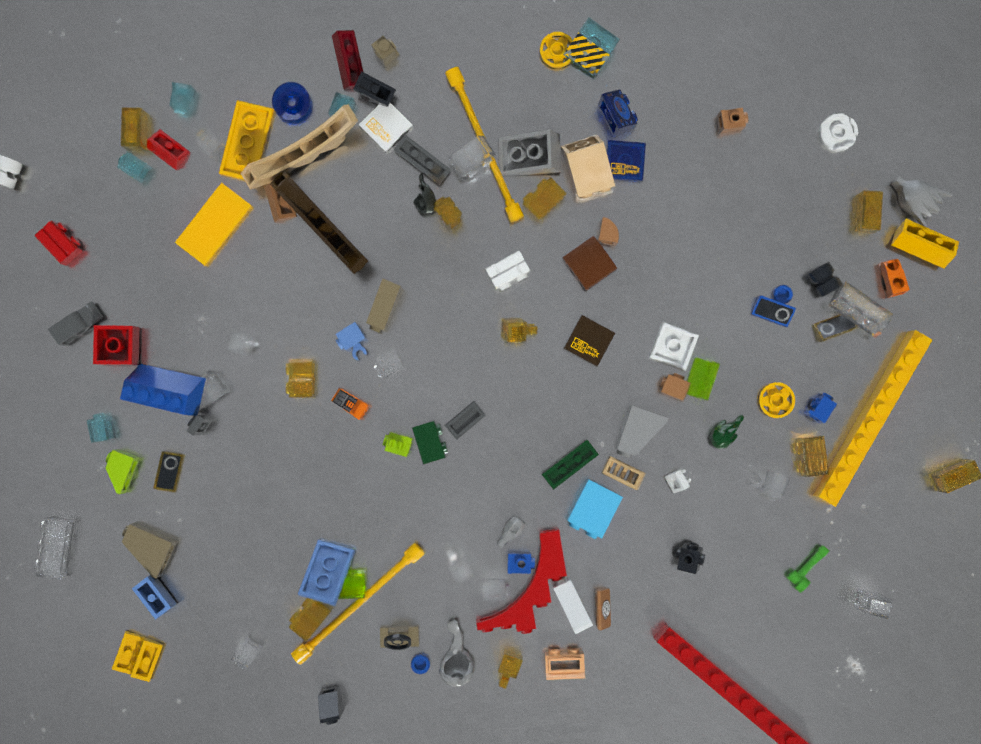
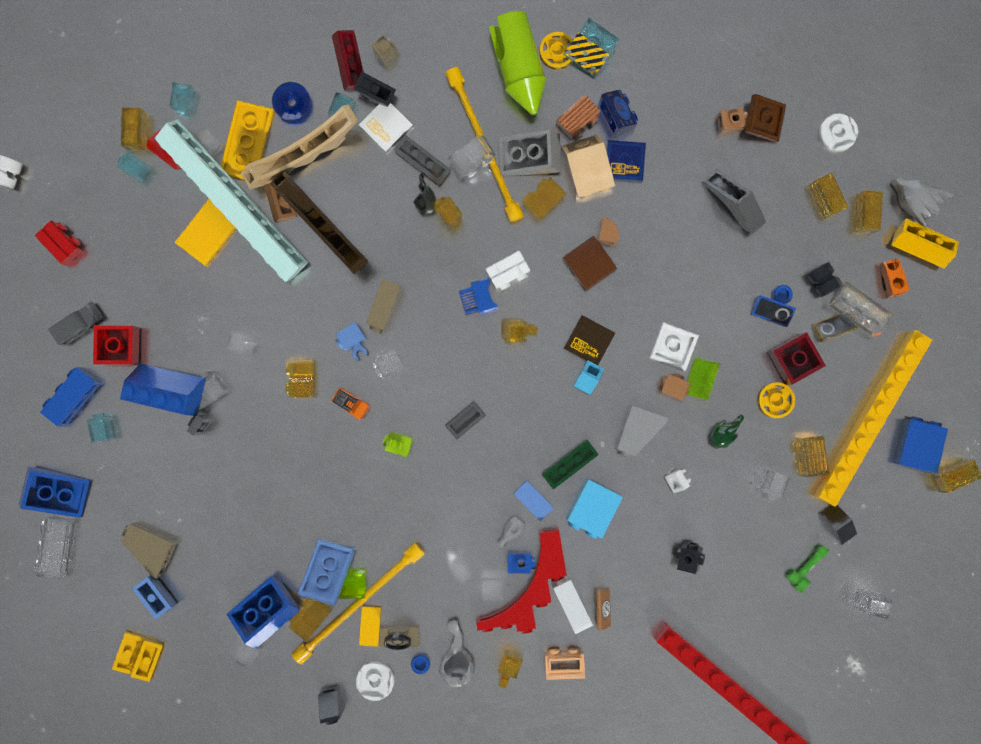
lime slope [106,449,140,494] -> none
slope [153,451,184,492] -> none
dark green brick [412,421,448,465] -> none
tan slope [602,456,646,490] -> none
blue brick [804,392,837,423] -> none
none -> blue slope [19,466,90,518]
none -> blue brick [40,367,100,427]
none -> light aqua brick [155,119,308,282]
none -> blue brick [226,576,300,648]
none -> white tile [356,661,395,701]
none -> yellow tile [359,606,381,647]
none -> blue piece [459,277,498,315]
none -> lime piece [489,11,547,115]
none -> medium blue tile [513,481,554,521]
none -> nougat brick [556,94,600,140]
none -> medium azure brick [574,360,604,395]
none -> dark grey arch [703,169,766,234]
none -> reddish brown tile [745,94,786,142]
none -> dark red brick [768,332,826,385]
none -> clear yellow brick [810,173,848,219]
none -> black slope [819,505,857,545]
none -> blue brick [893,416,948,474]

